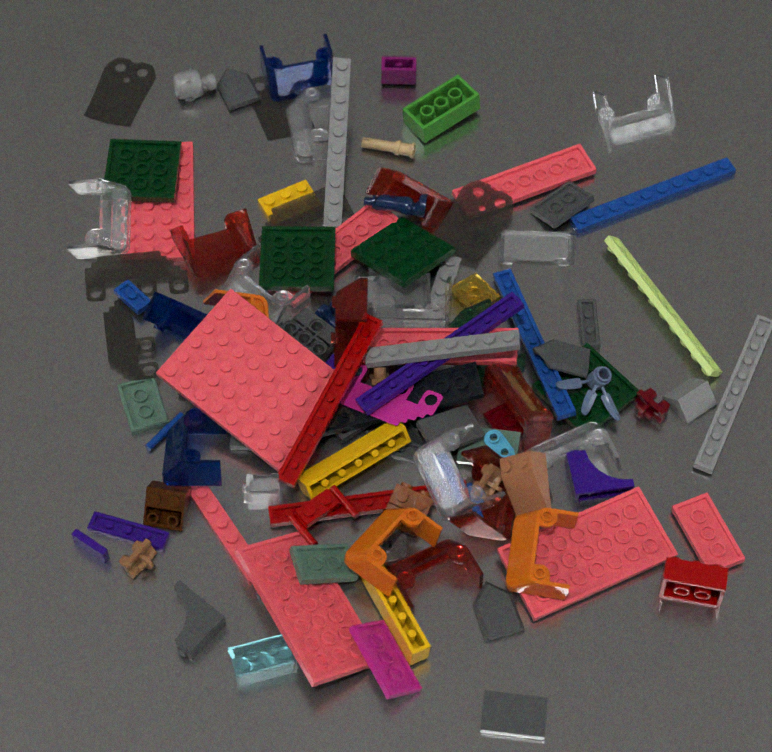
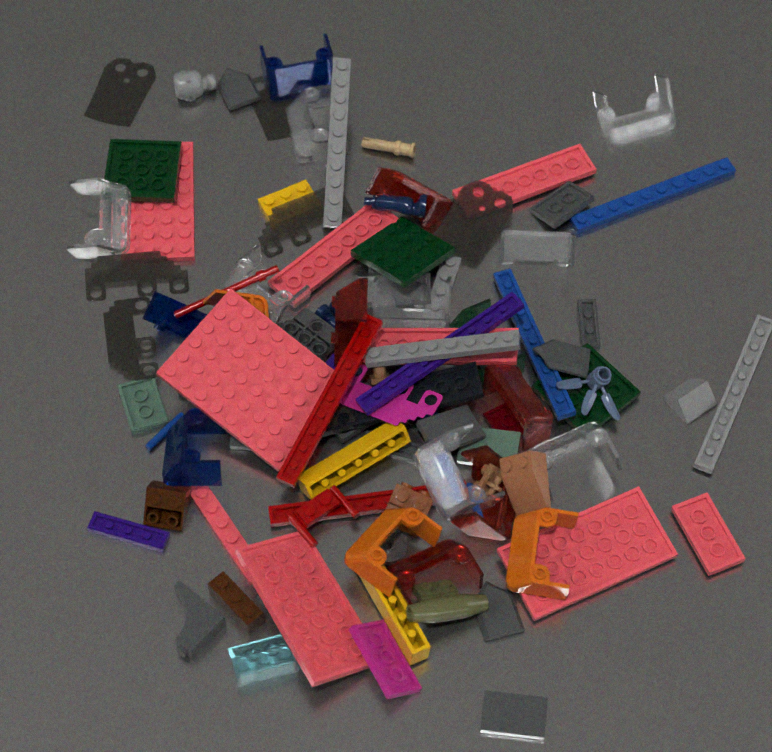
dark purple tile [71,529,110,564] -> none
blue plate [114,279,153,315] -> none
medium nougat hips [119,539,157,579] -> none
clear red windscreen [170,208,259,278] -> none
clear hips [242,474,281,511] -> none
dark green plate [259,226,336,291] -> none
sand green plate [289,543,359,585] -> none
magenta slope [381,55,417,85] -> none
bright green brick [402,75,480,143] -> none
clear yellow plate [447,273,500,316] -> none
medium azure plate [484,430,515,464] -> none
dark purple arch [565,450,635,503] -> none
yellowish green plate [604,235,723,377] -> none
dark red hips [635,388,670,424] -> none
red brick [658,557,729,608] -> none
none -> red bar [174,265,280,319]
none -> reddish brown brick [208,571,265,636]
none -> olive plate [406,579,489,623]

